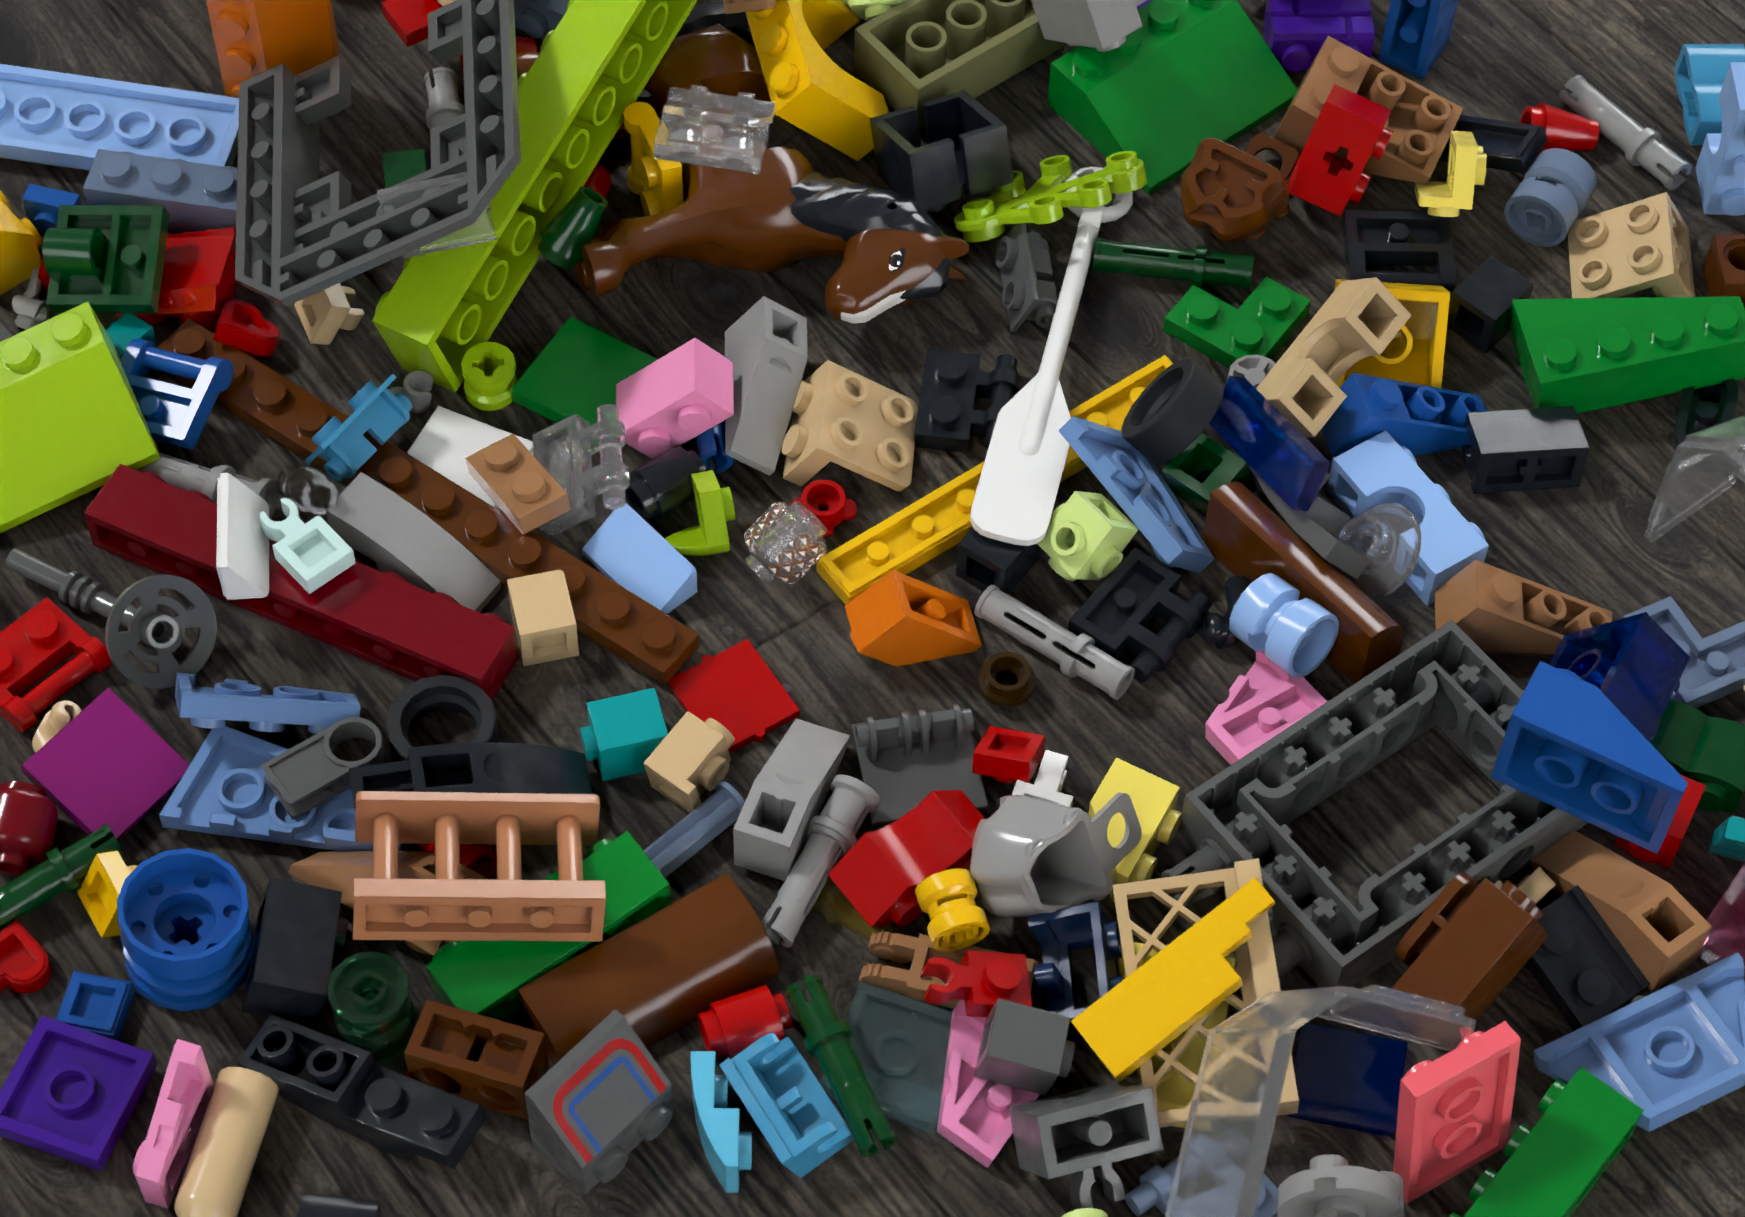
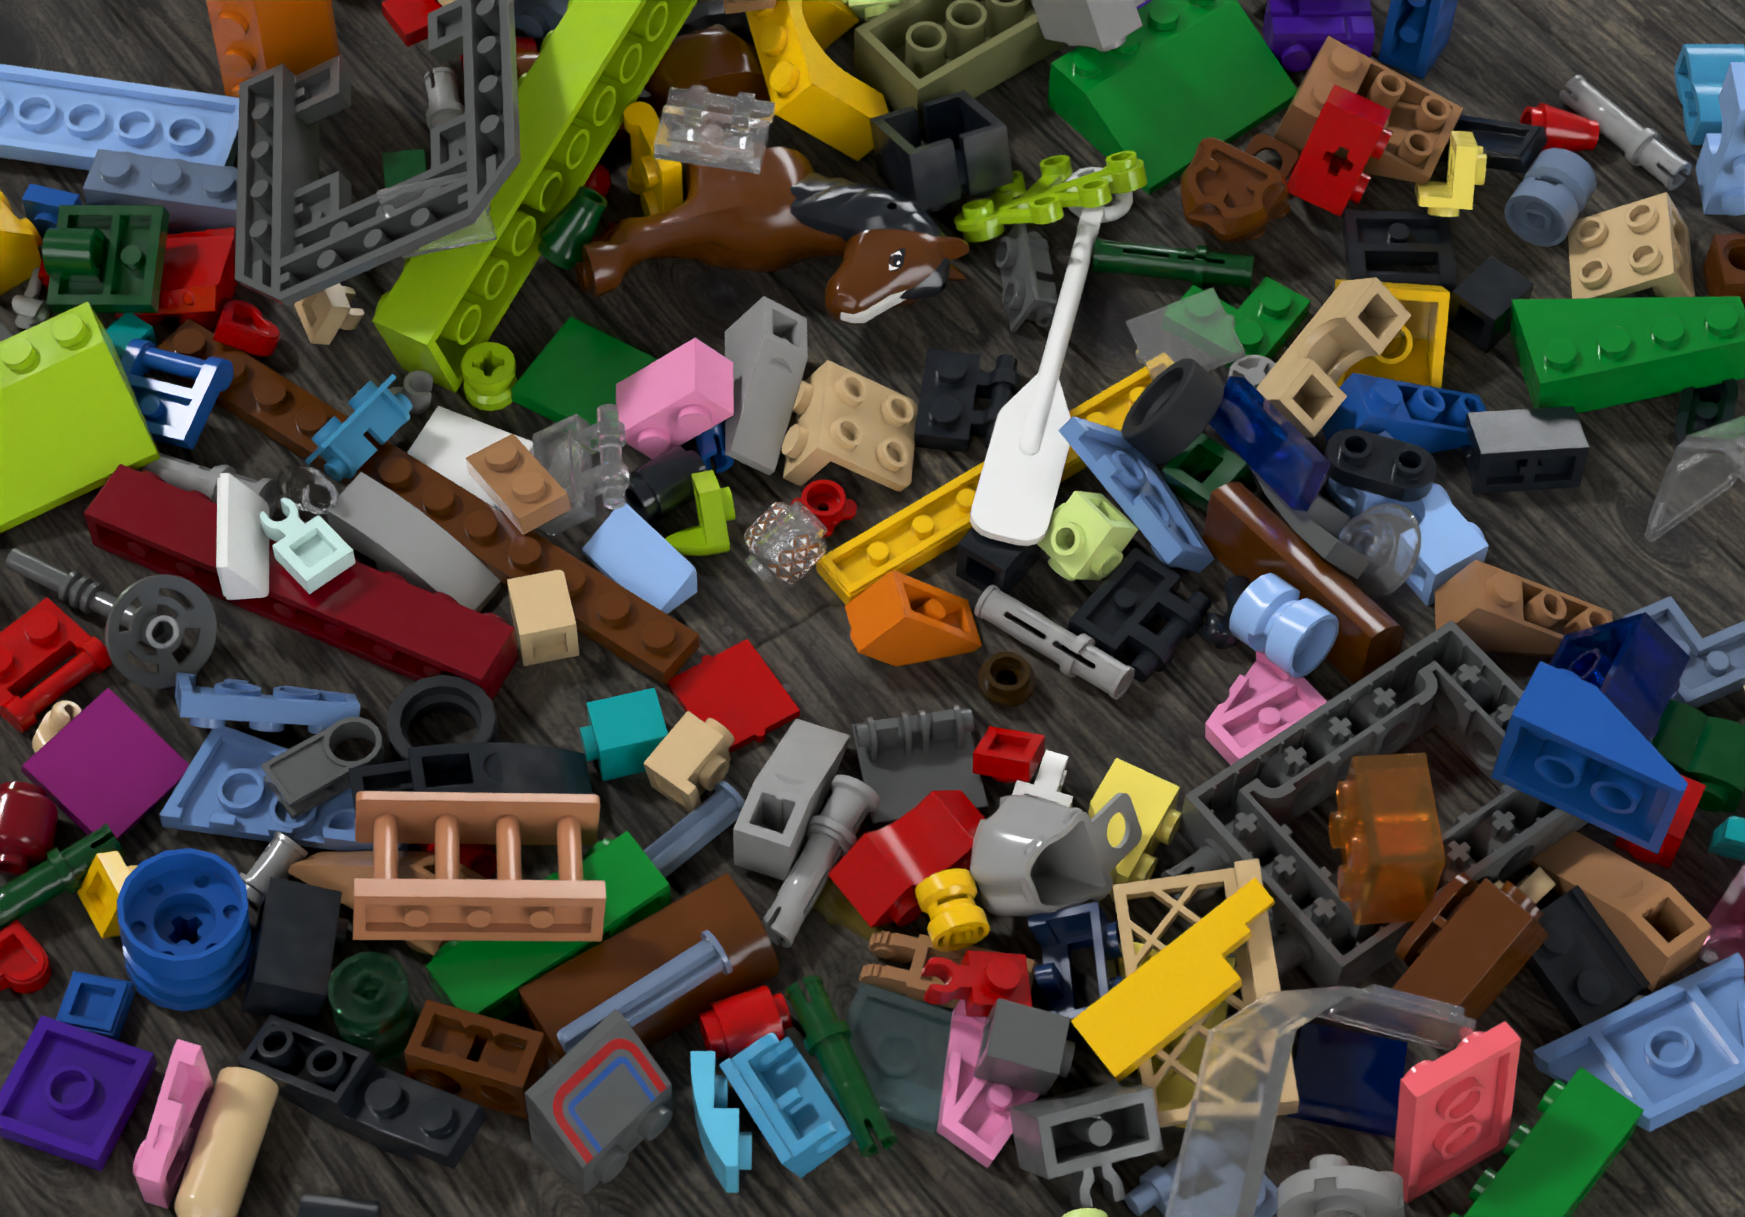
none -> light grey pin [239,831,308,908]
none -> sand blue axle [557,930,733,1054]
none -> clear piece [1126,288,1246,381]
none -> black plate [1323,429,1437,502]
none -> clear orange brick [1329,753,1446,925]

